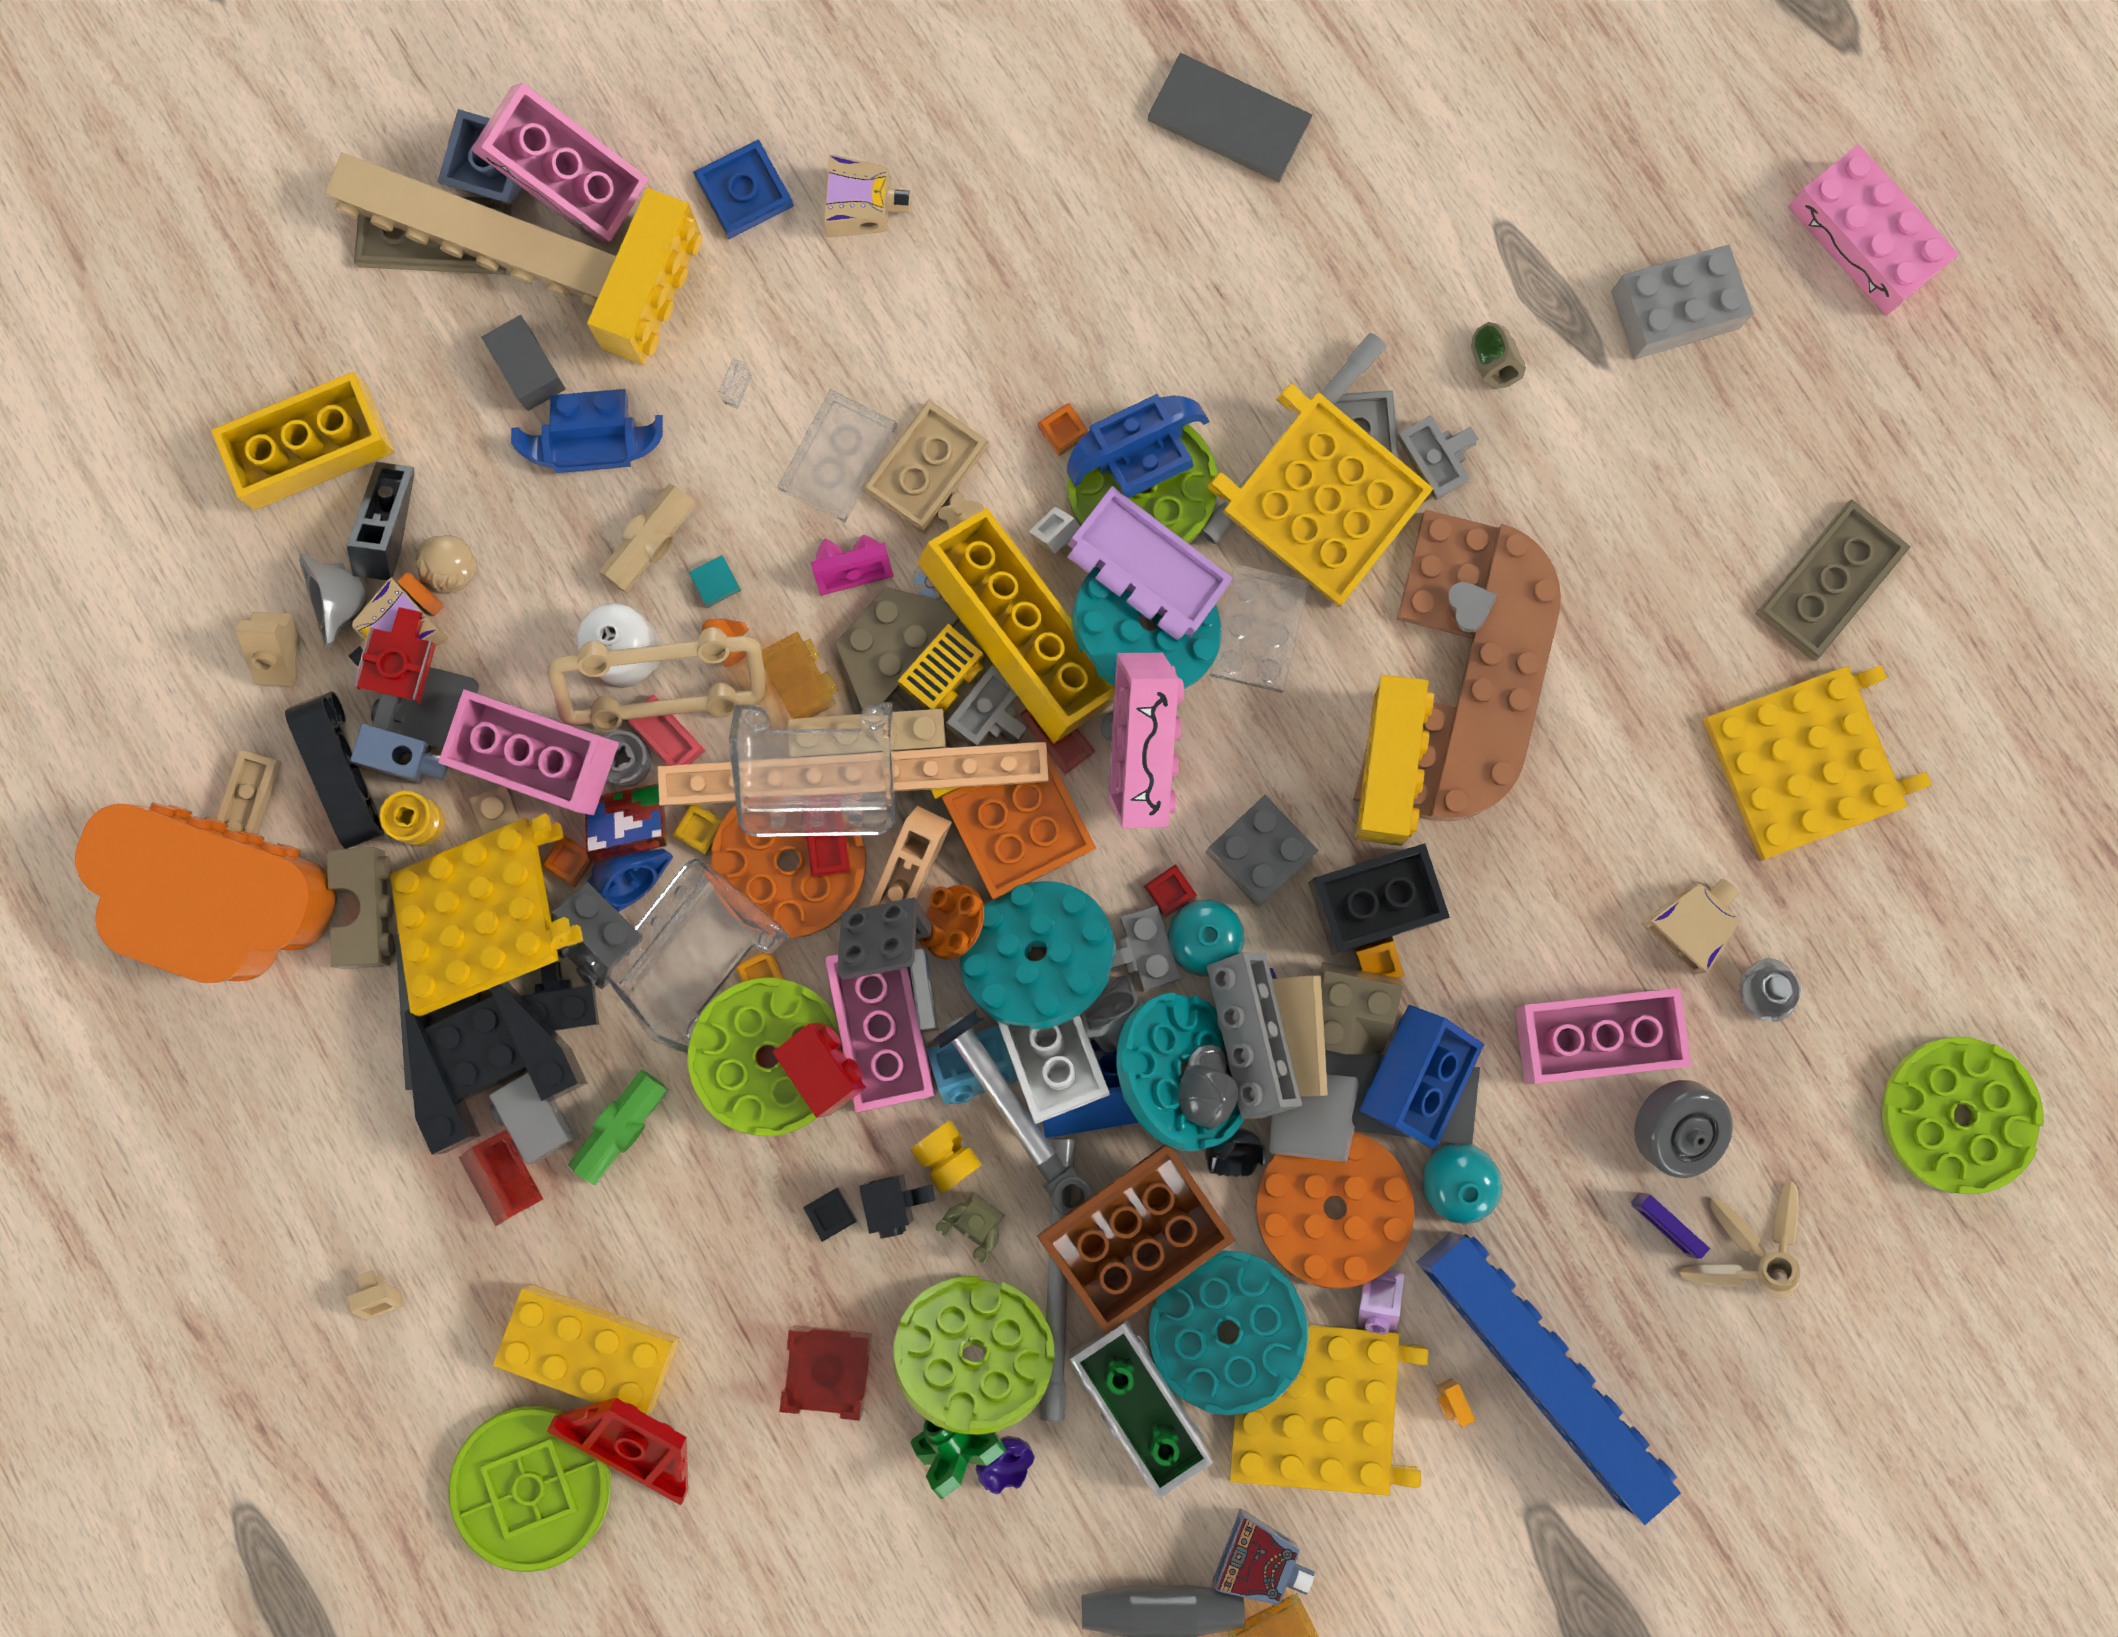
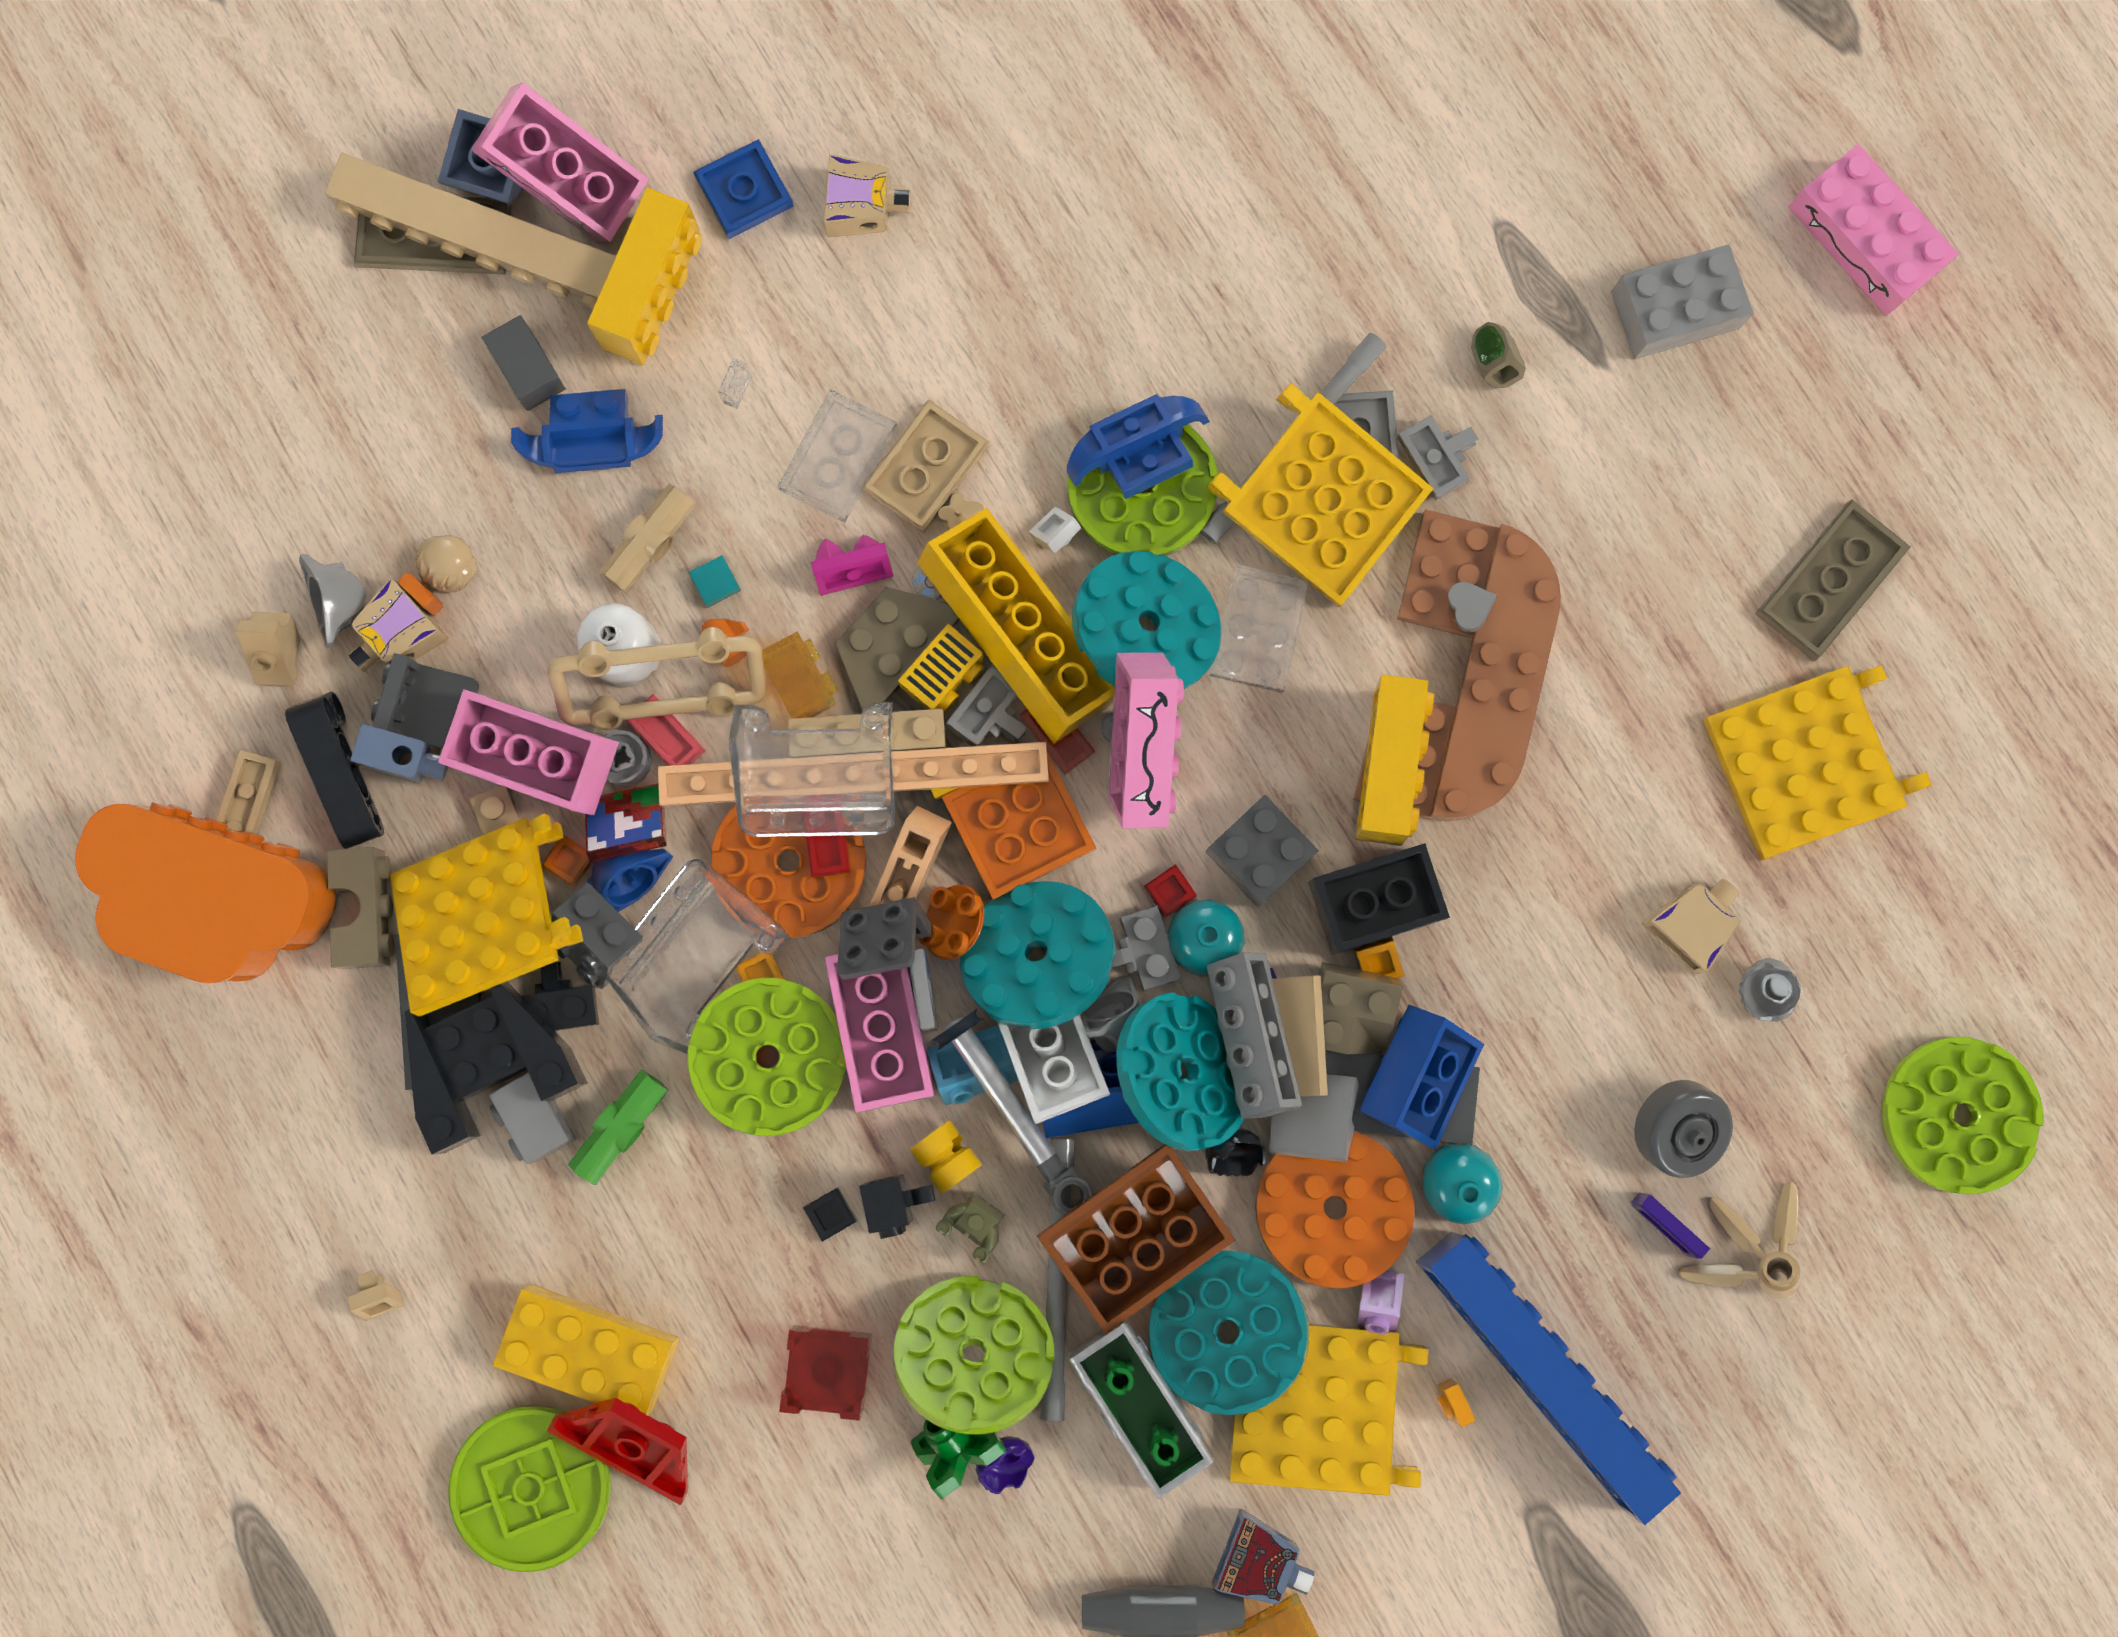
yellow brick [211,371,395,511] -> none
black slope [346,462,415,581] -> none
red piece [353,607,436,704] -> none
yellow wheel [379,790,445,847] -> none
clear red brick [458,1130,543,1227] -> none
yellow tile [672,804,722,856] -> none
red brick [772,1023,866,1118] -> none
orange tile [1038,403,1088,456] -> none
lavender hinge [1067,486,1234,641] -> none
dark grey tile [1148,52,1313,183] -> none
dark grey piece [1178,1045,1238,1130] -> none
bright pink brick [1514,988,1692,1084] -> none

